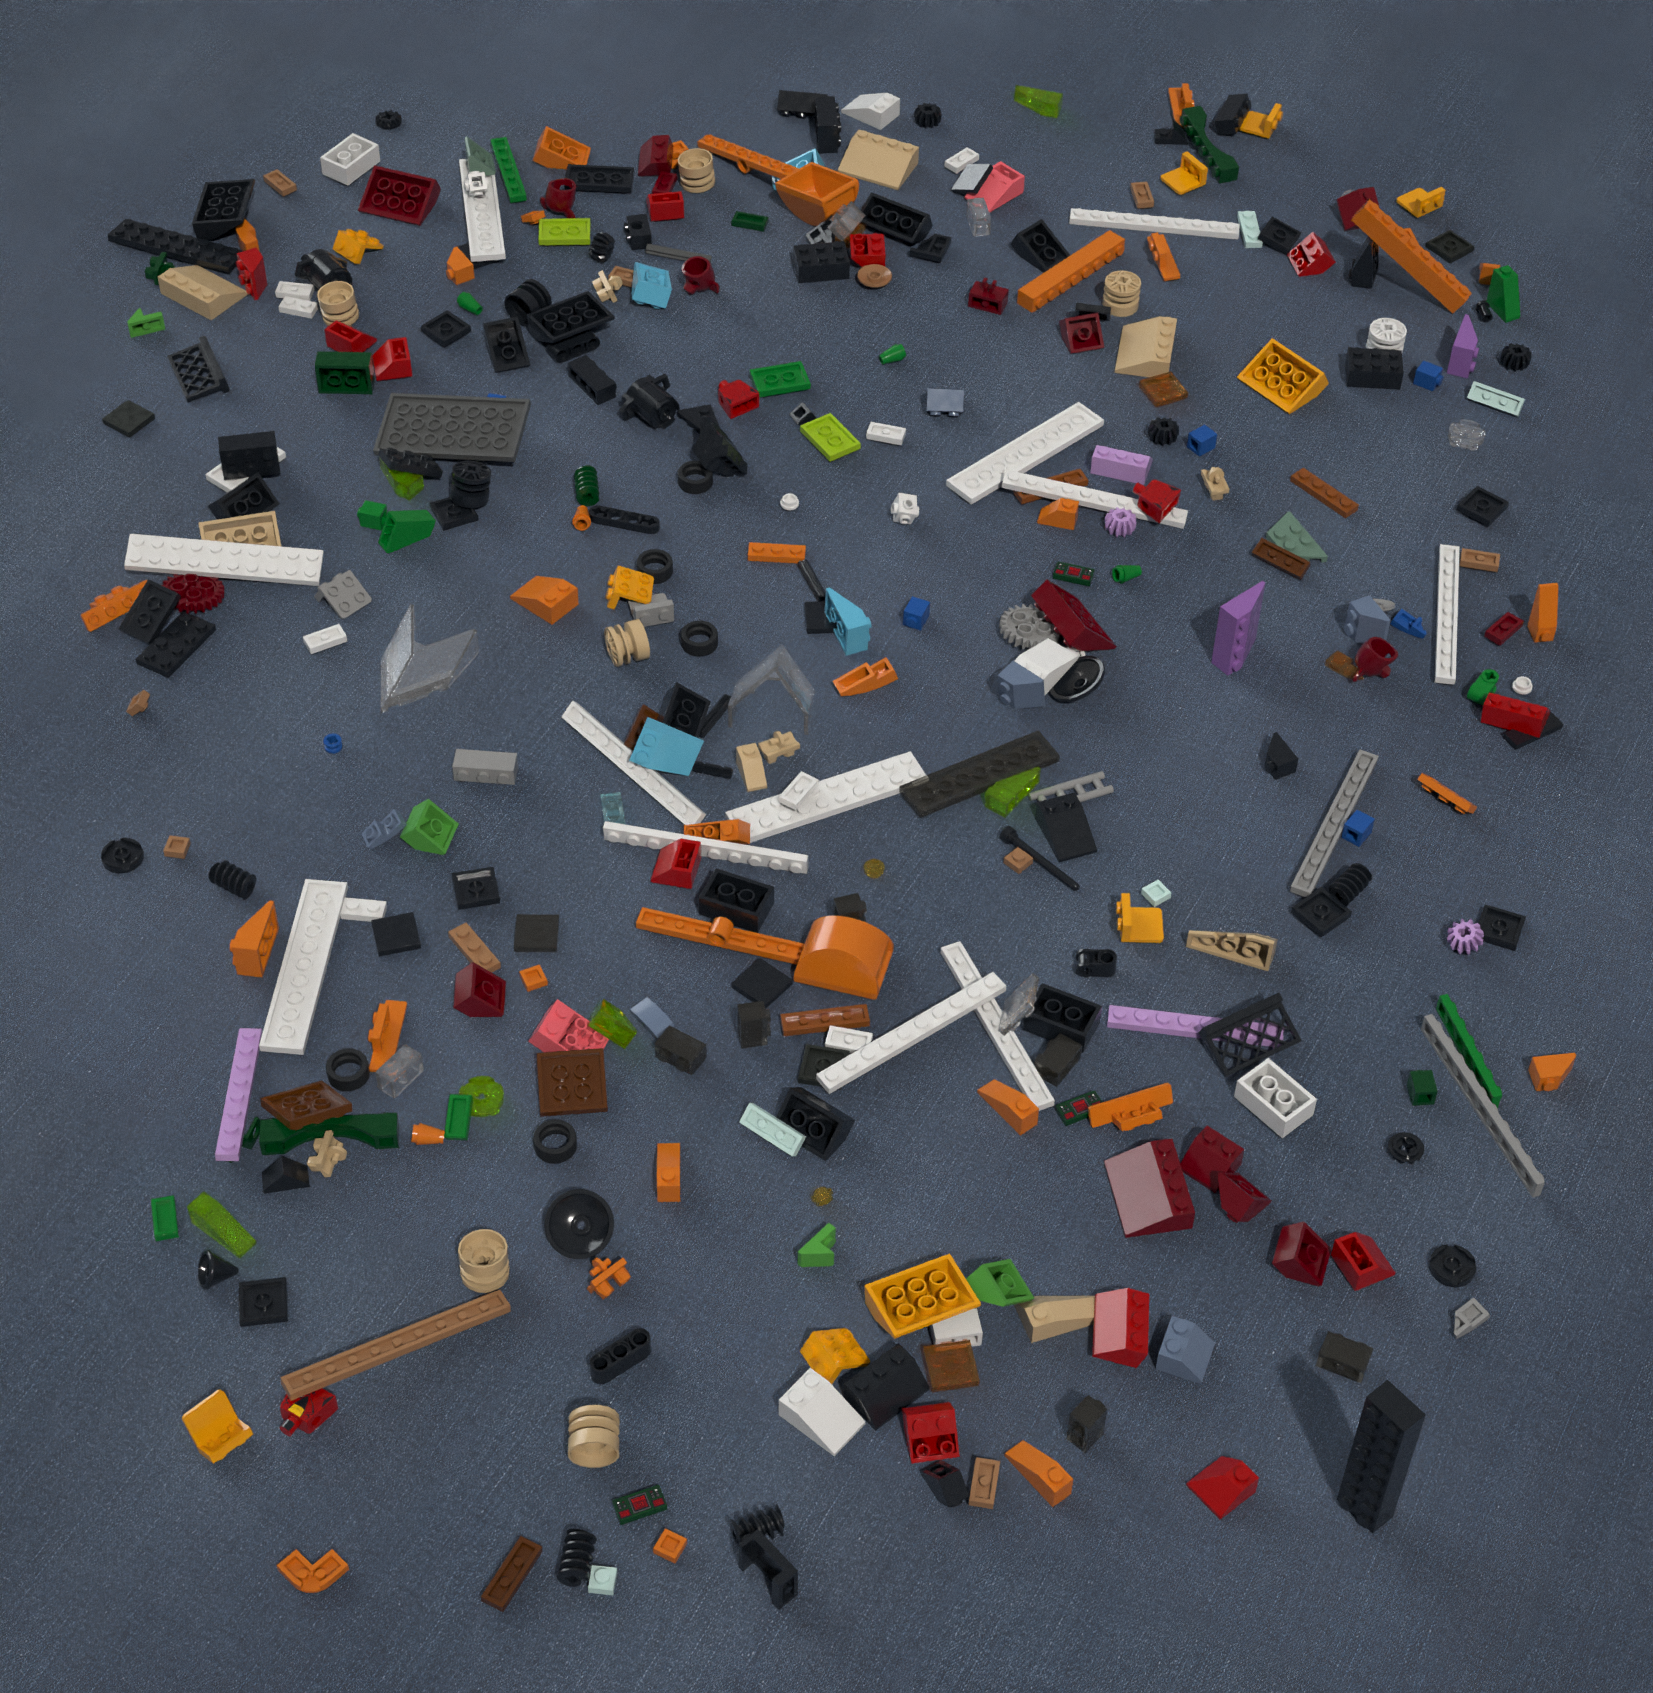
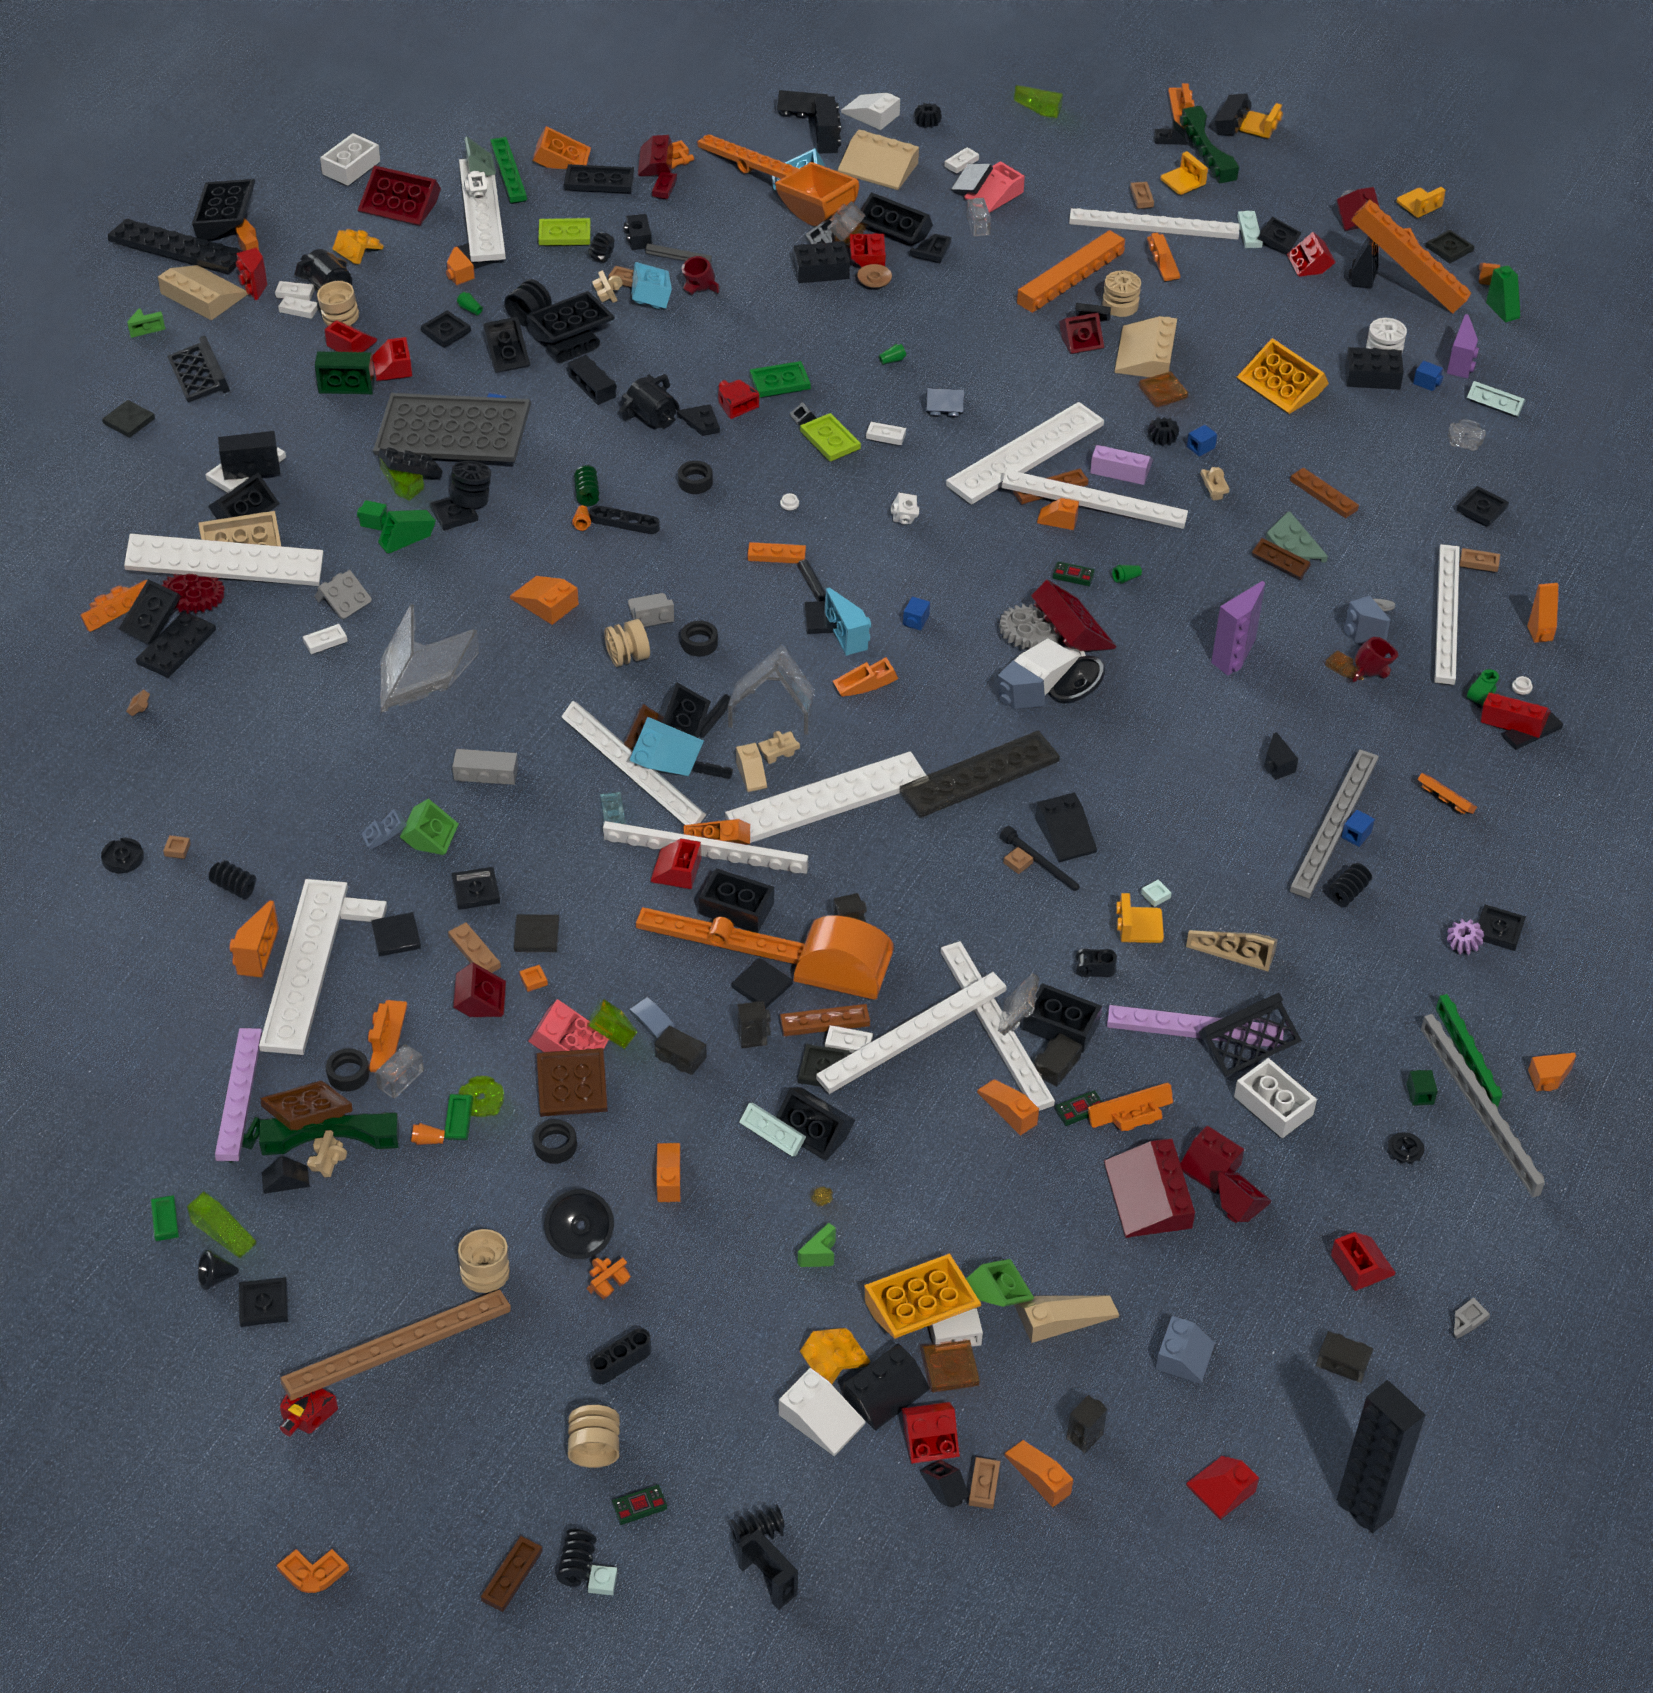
dark green hips [145,252,175,285] -> none
light orange bracket [182,1389,253,1464] -> none
medium nougat plate [263,169,297,196] -> none
blue bush [323,733,343,754] -> none
black gear [375,110,402,129] -> none
orange plate [521,210,545,225] -> none
dark red piece [540,178,576,218] -> none
light orange bracket [605,565,654,609] -> none
black tyre [637,549,673,584] -> none
red slope [646,191,684,221] -> none
orange plate [653,1528,687,1563] -> none
tan wheel [678,148,715,193] -> none
black slope [692,416,748,477] -> none
dark green tile [731,211,769,232] -> none
white plate [779,771,819,810] -> none
clear yellow plate [864,859,885,879] -> none
dark red brick [968,277,1009,315] -> none
clear neon green slope [984,767,1041,818] -> none
black slope [1010,219,1070,273] -> none
light grey bar [1028,771,1114,803] -> none
red slope [1092,1288,1149,1368] -> none
lavender gear [1105,507,1137,538] -> none
red torso [1133,479,1181,523] -> none
dark red slope [1272,1221,1331,1287] -> none
black plate [1291,887,1352,938] -> none
blue slope [1390,608,1427,638] -> none
black tile [1429,1244,1476,1288] -> none
black pin [1476,300,1493,322] -> none
dark red plate [1484,612,1524,646] -> none
black gear [1500,343,1532,372] -> none

